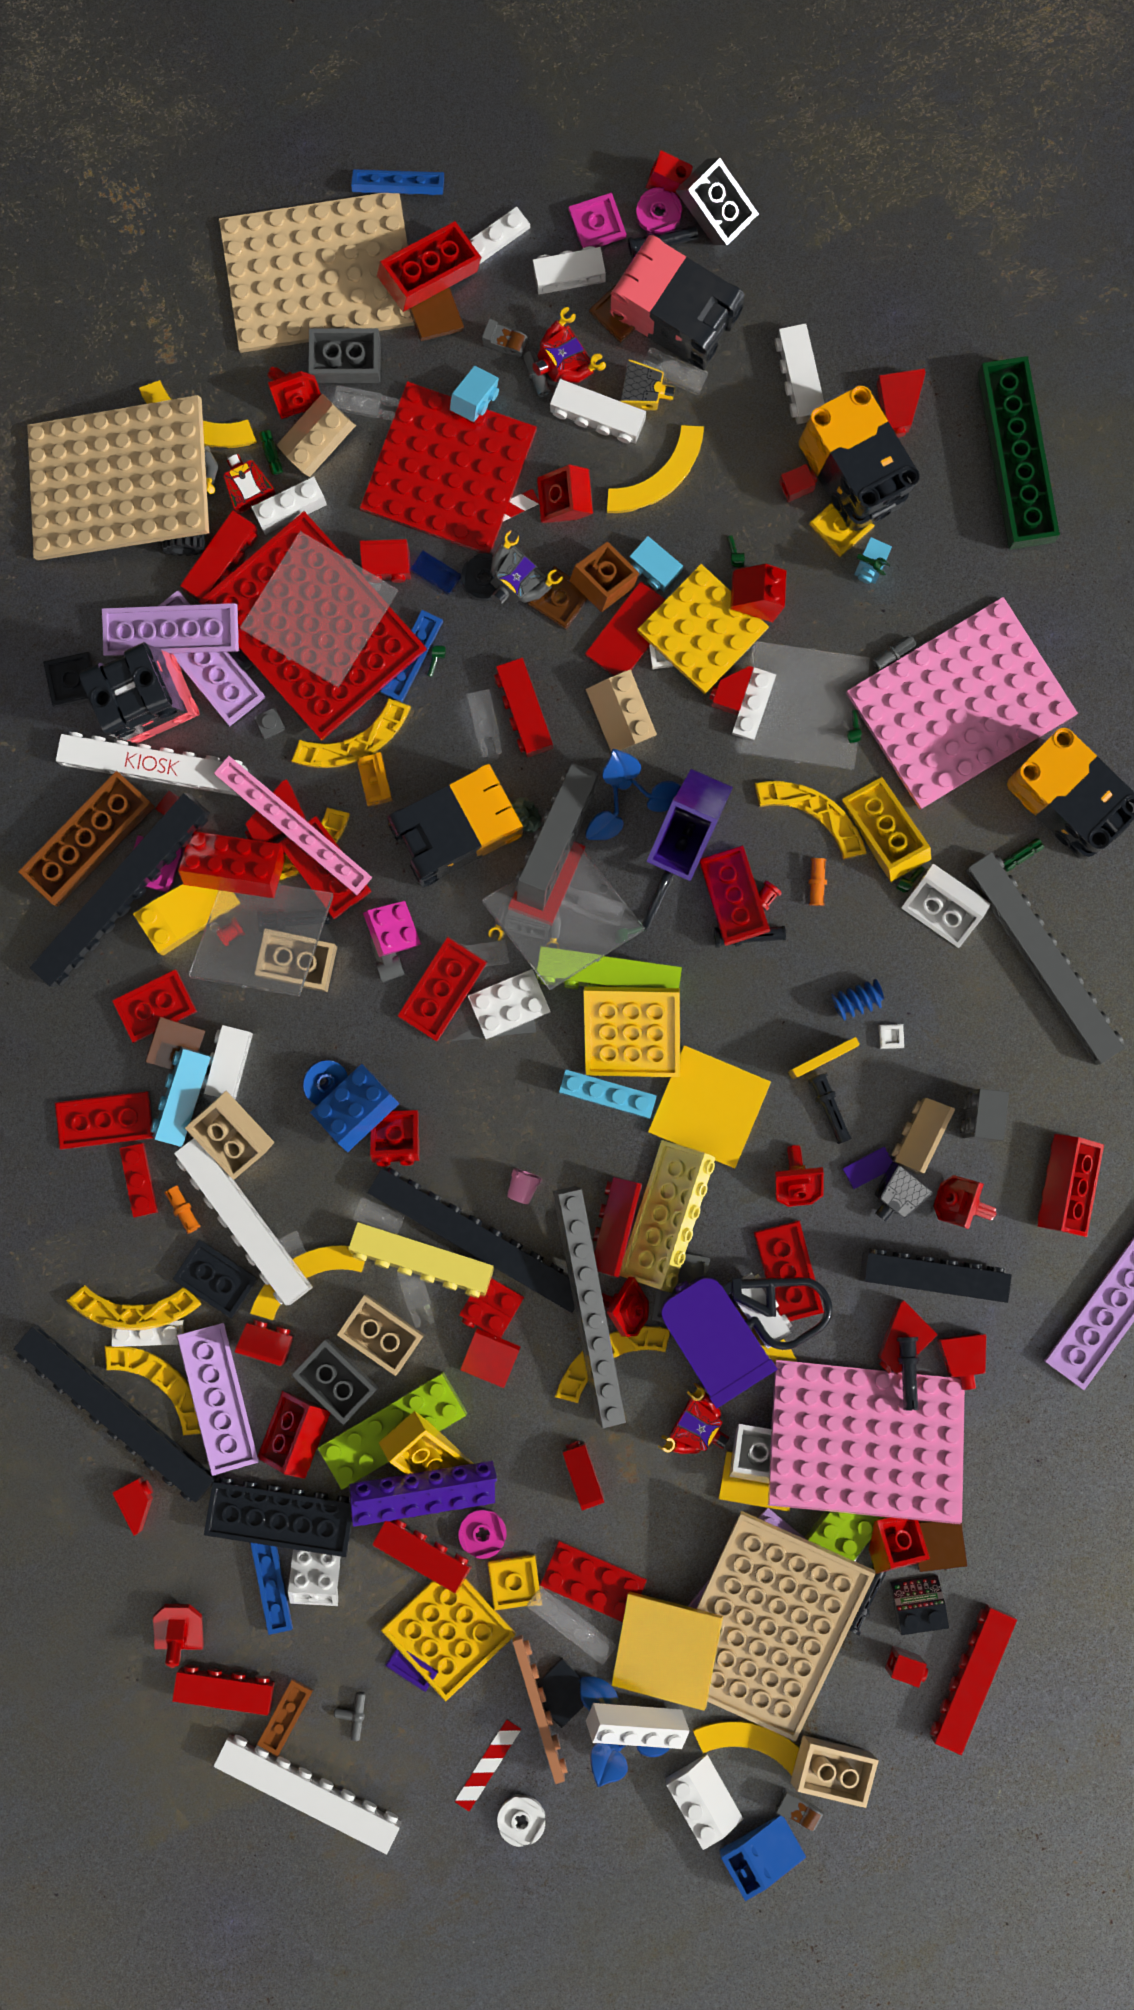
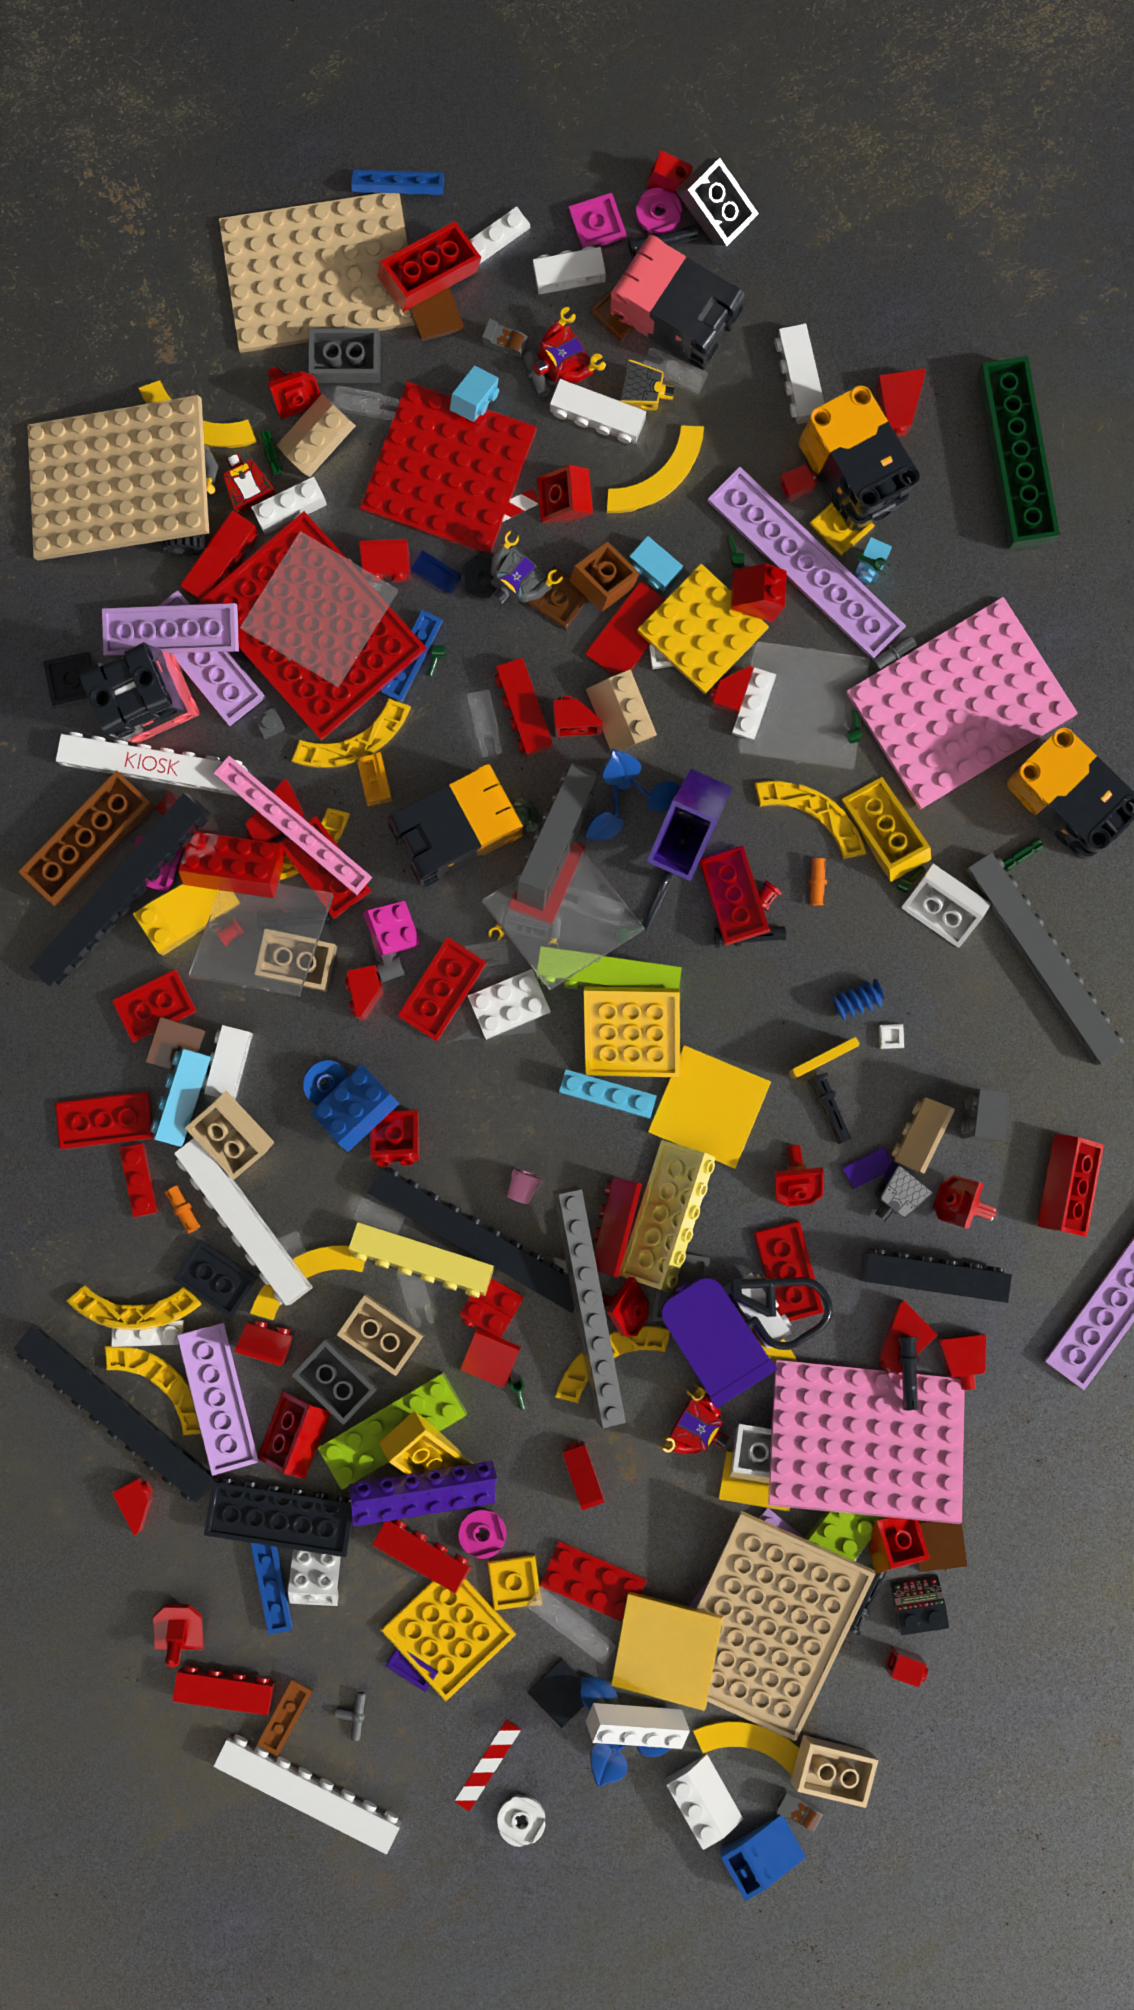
nougat plate [513,1635,568,1784] -> none
red brick [930,1604,1017,1756] -> none
none -> red slope [344,965,383,1021]
none -> dark green hand [508,1374,525,1410]
none -> red slope [554,696,602,737]
none -> lavender plate [707,467,906,660]

